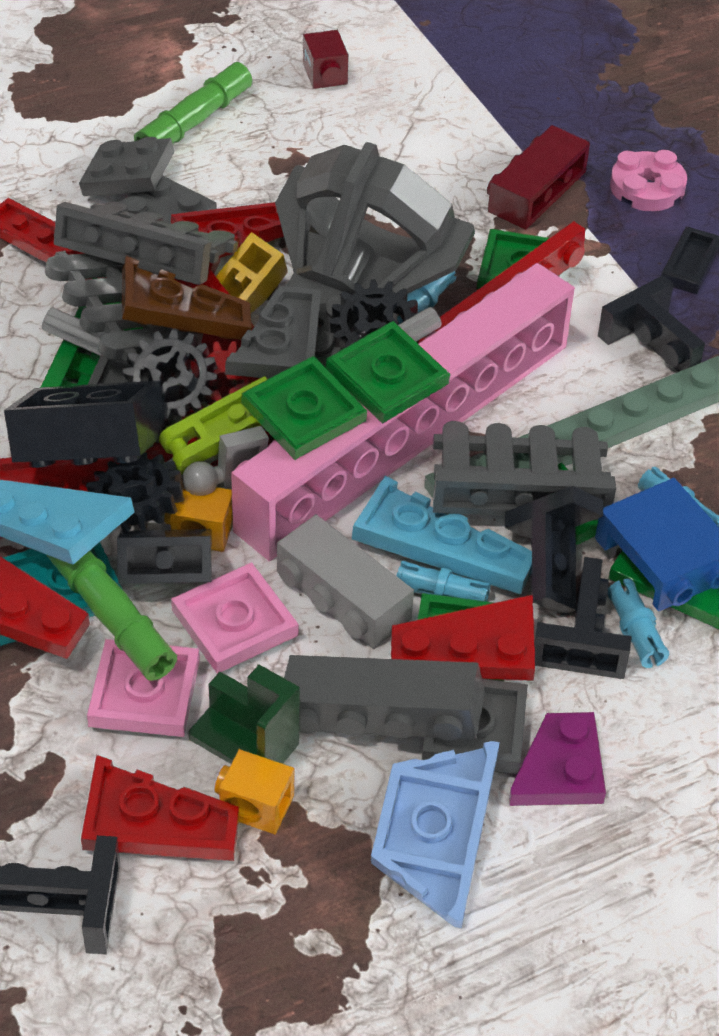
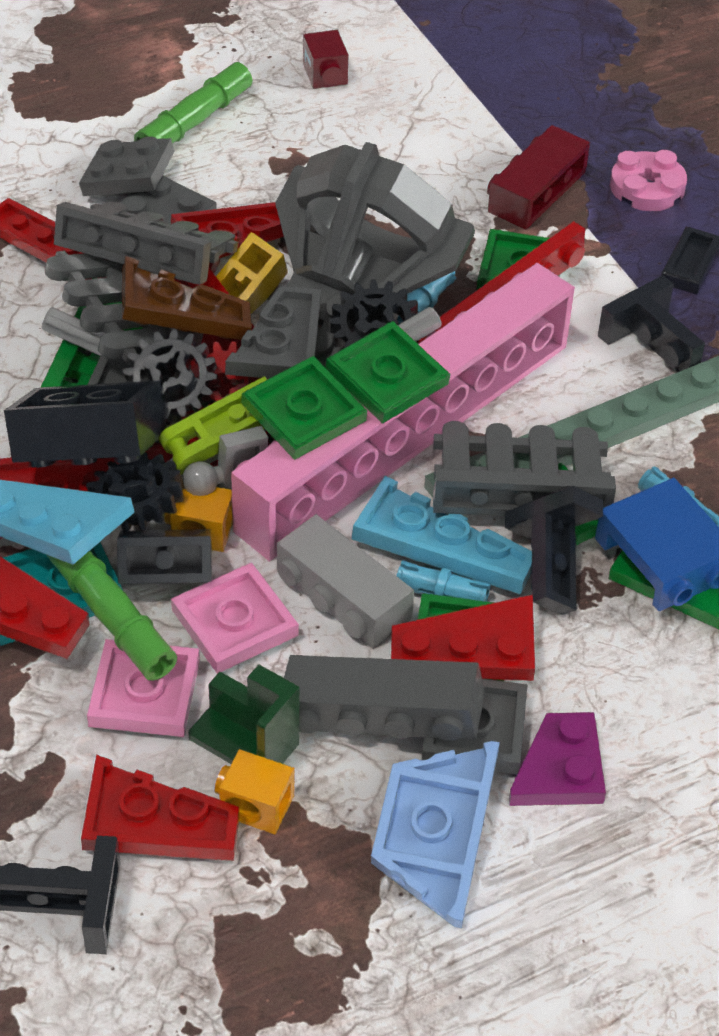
black bracket [534,557,632,679] -> none
medium azure pin [607,579,670,668] -> none

